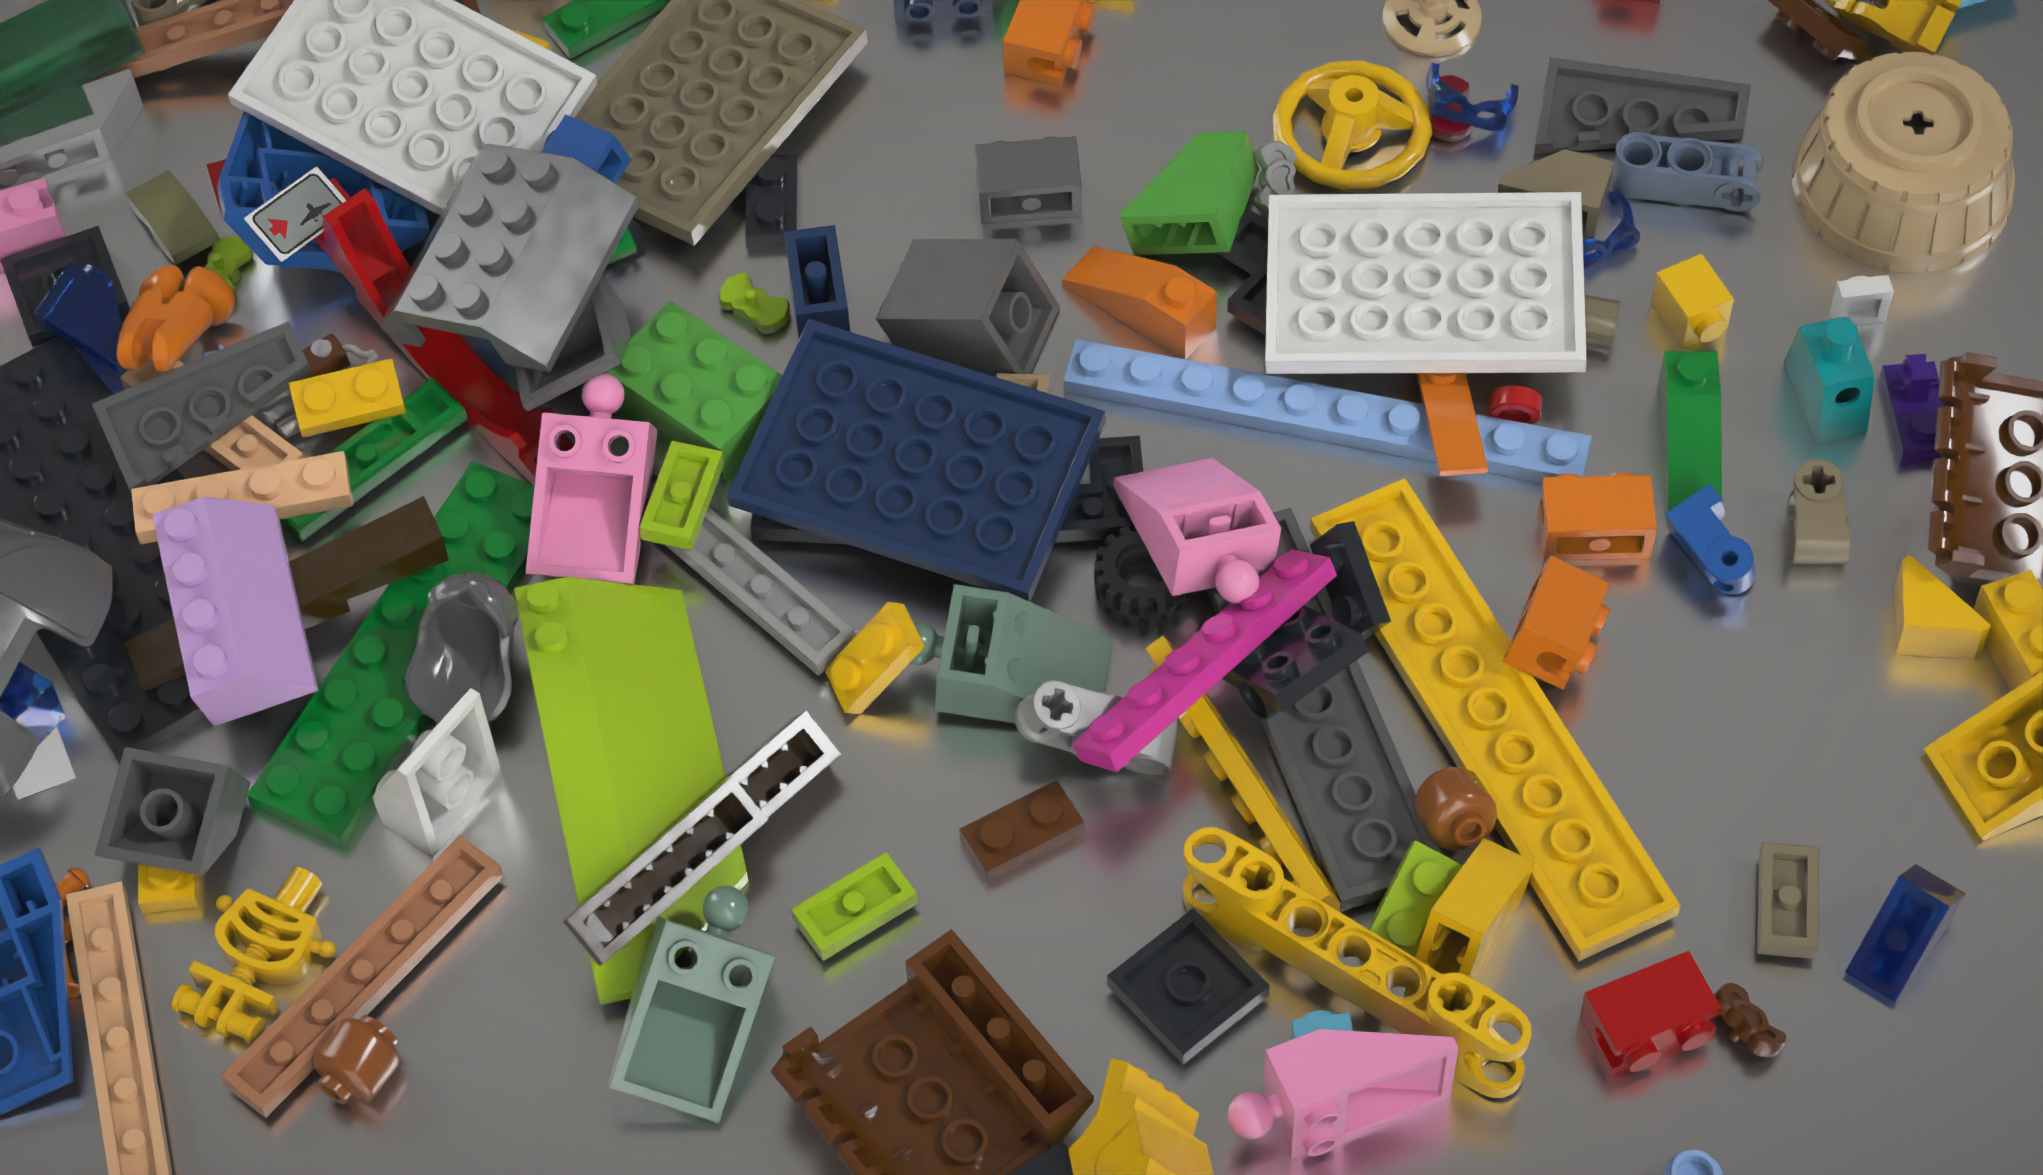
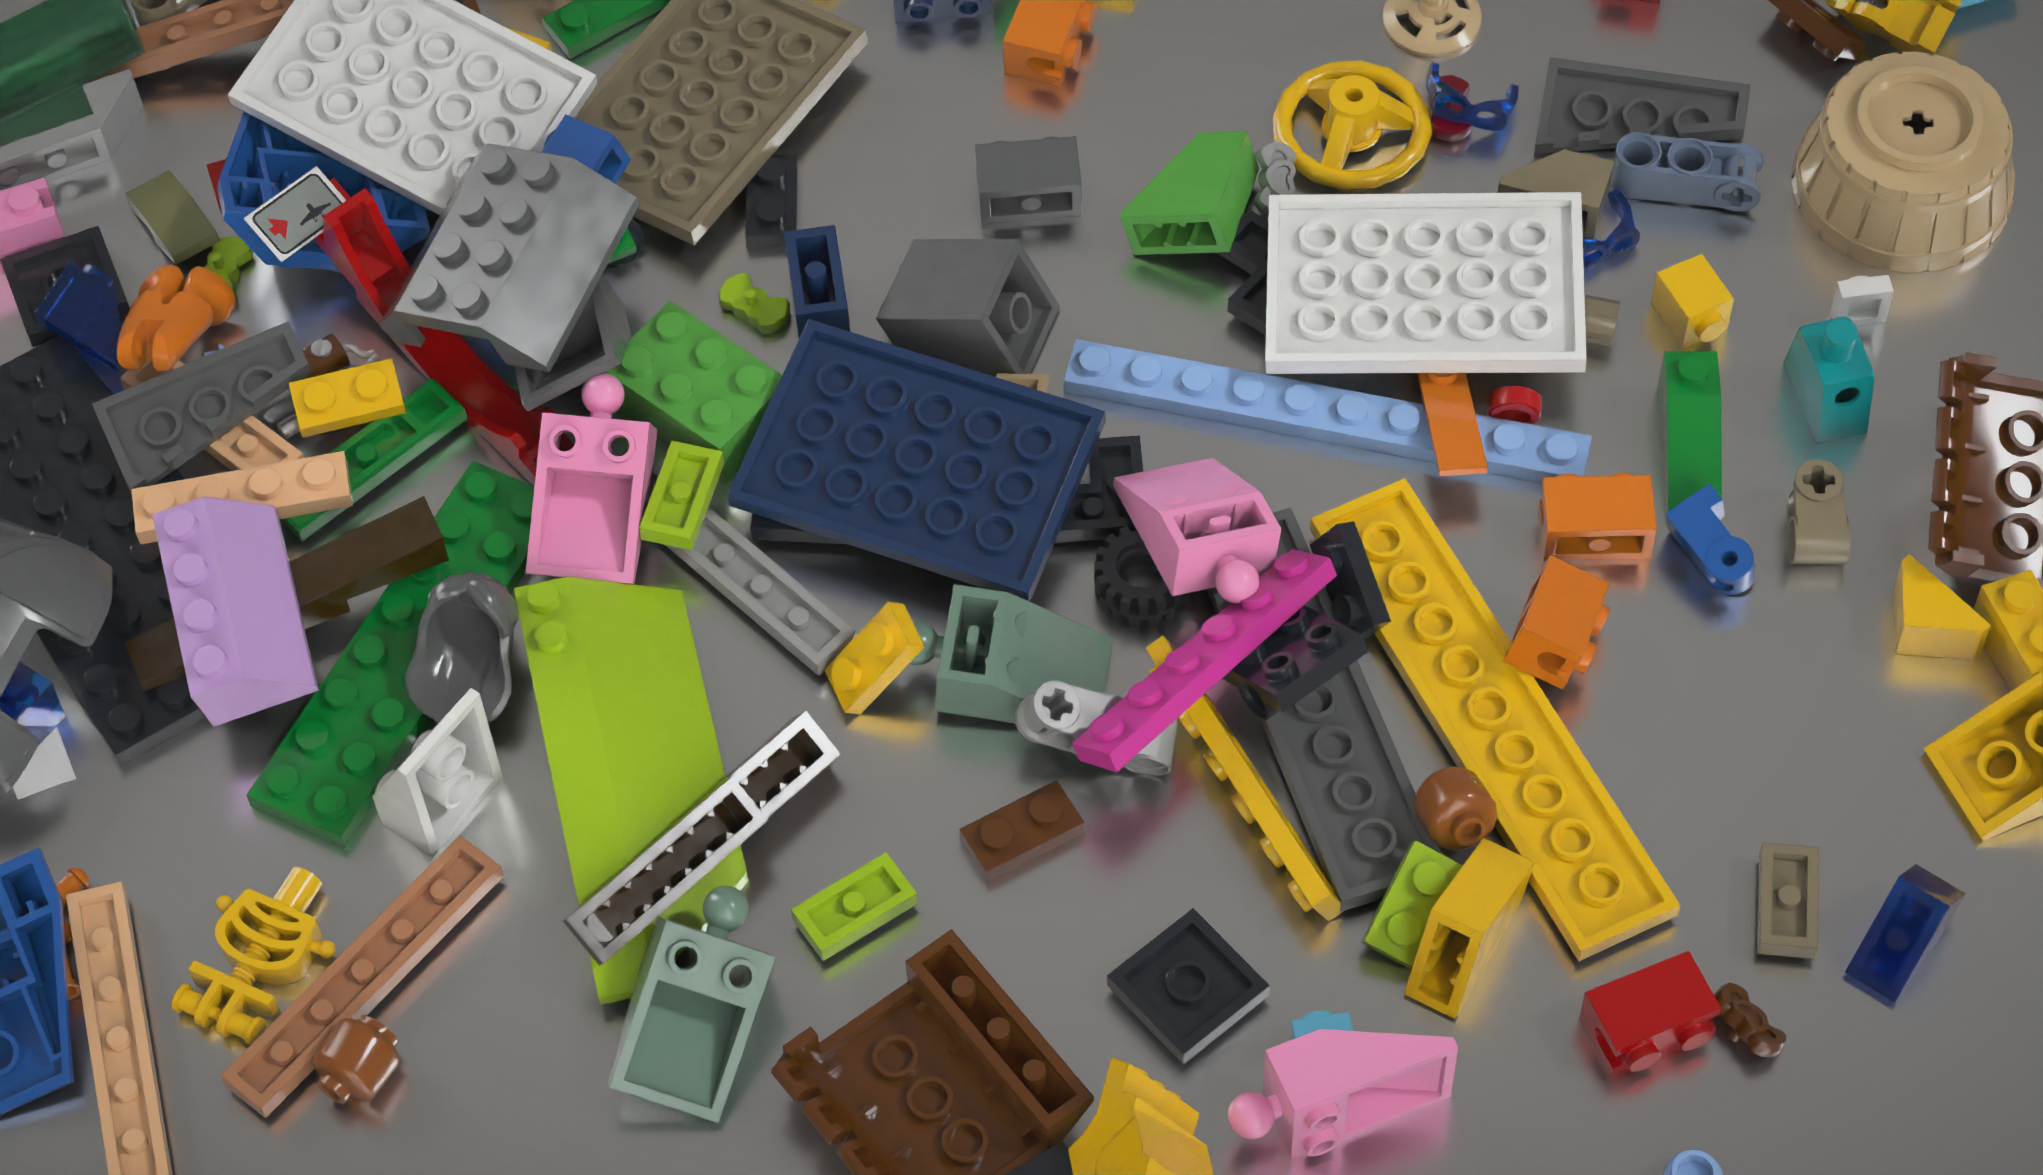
dark grey slope [95,747,251,877] -> none
yellow plate [138,864,199,914] -> none
orange slope [1062,246,1217,360] -> none
yellow piece [1183,827,1531,1098] -> none
dark purple hinge [1880,354,1946,463] -> none

